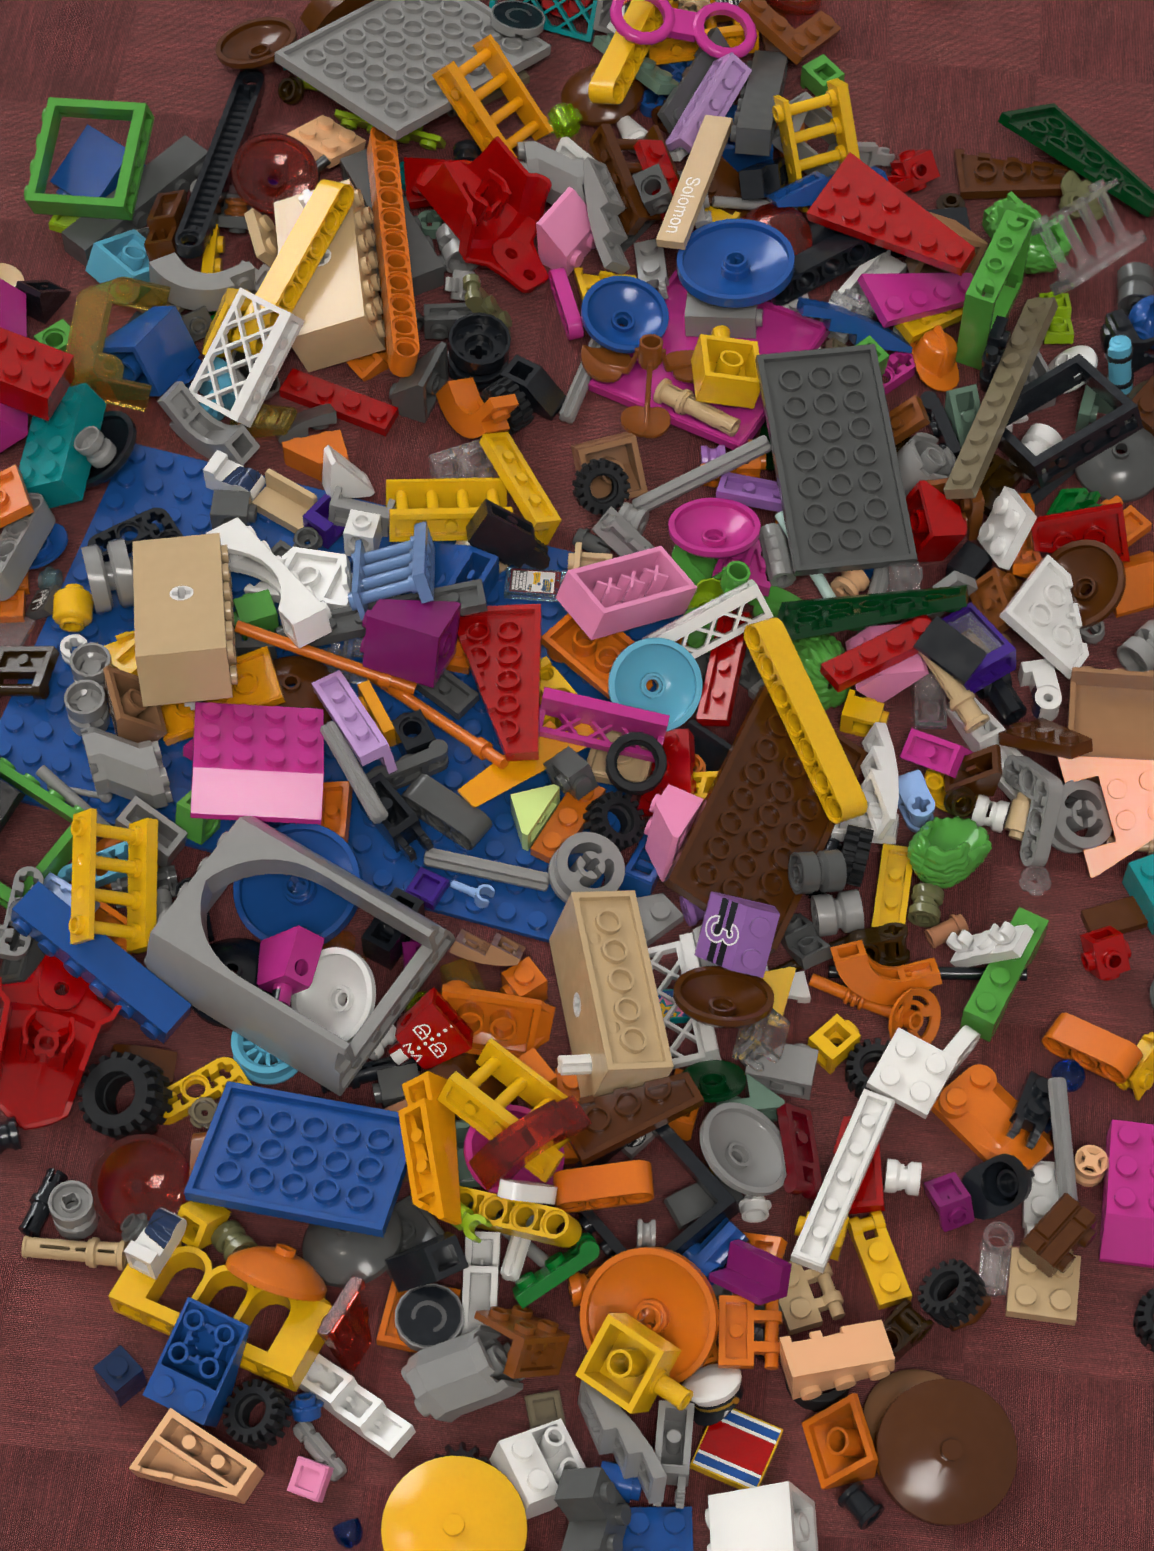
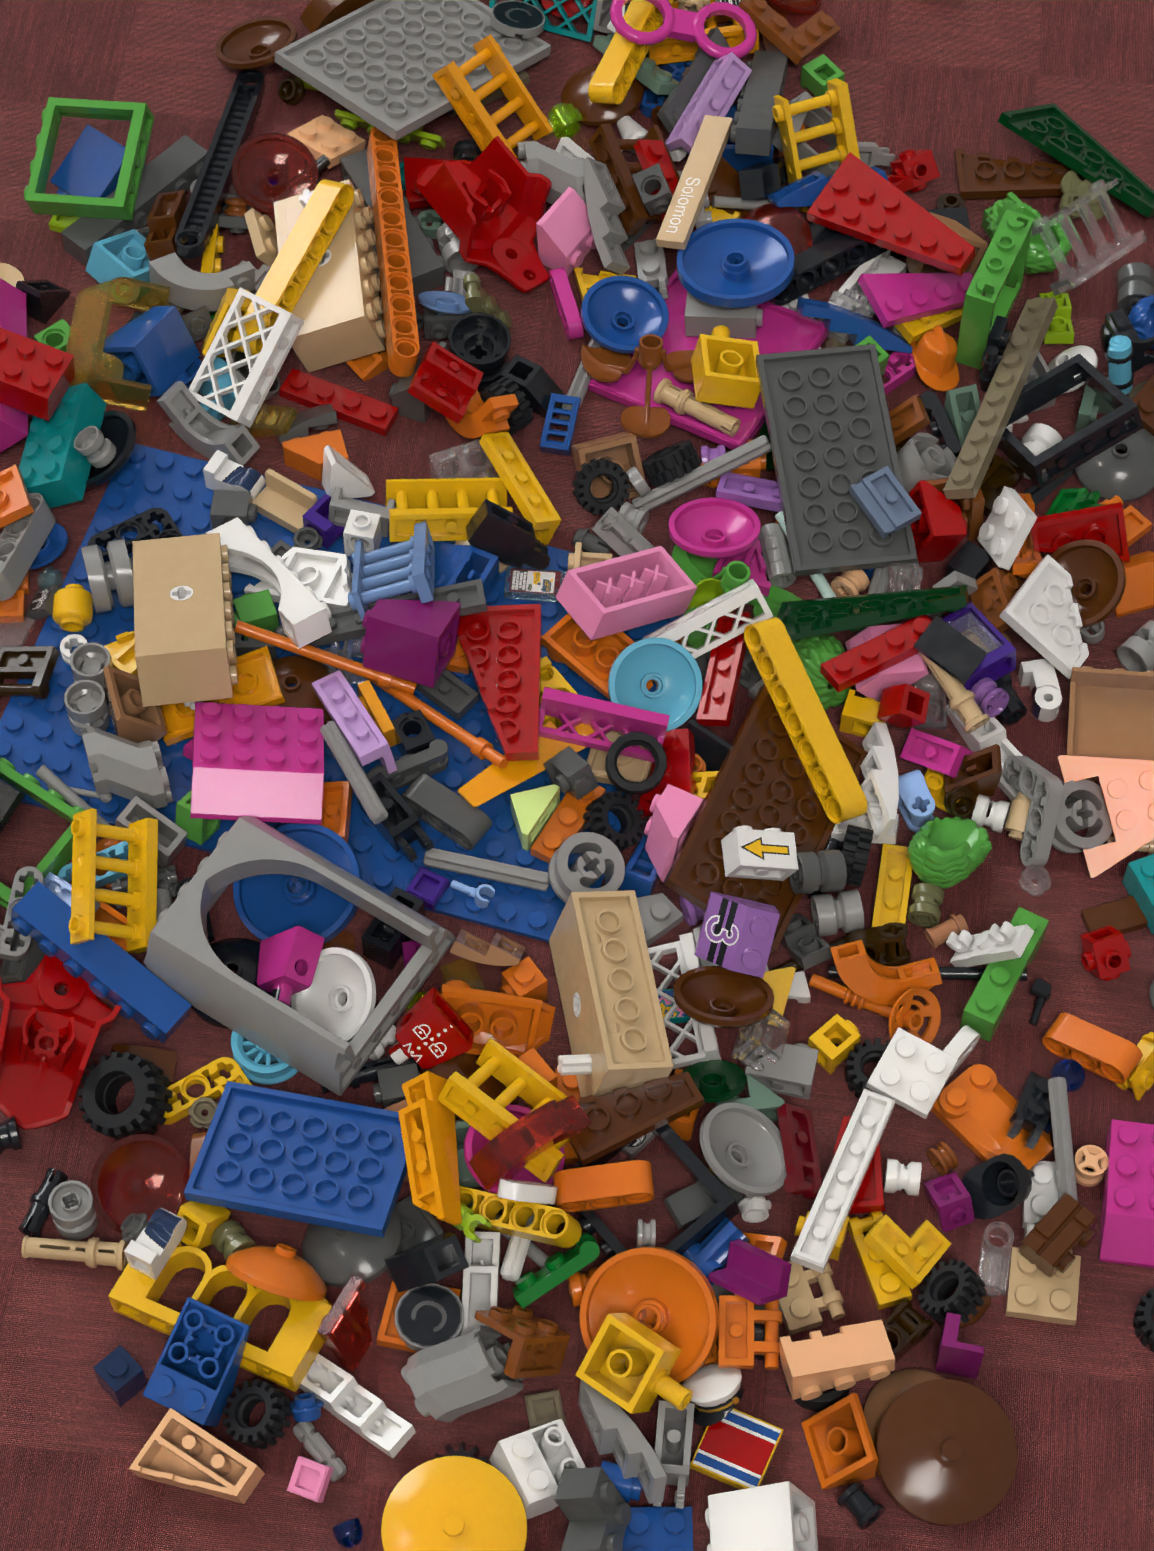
reddish brown wing [999,718,1093,759] -> none
none -> red slope [407,341,483,424]
none -> medium blue dish [418,291,472,316]
none -> blue slope [539,393,581,456]
none -> light grey tile [626,466,652,496]
none -> black tyre [642,440,701,486]
none -> white brick [721,825,799,881]
none -> sand blue plate [849,466,922,539]
none -> yellow plate [862,1214,951,1289]
none -> red brick [877,683,931,728]
none -> dark orange bush [926,1141,959,1176]
none -> magenta panel [935,1312,985,1379]
none -> medium lavender wheel [971,678,1009,717]
none -> black hand [1029,978,1052,1026]

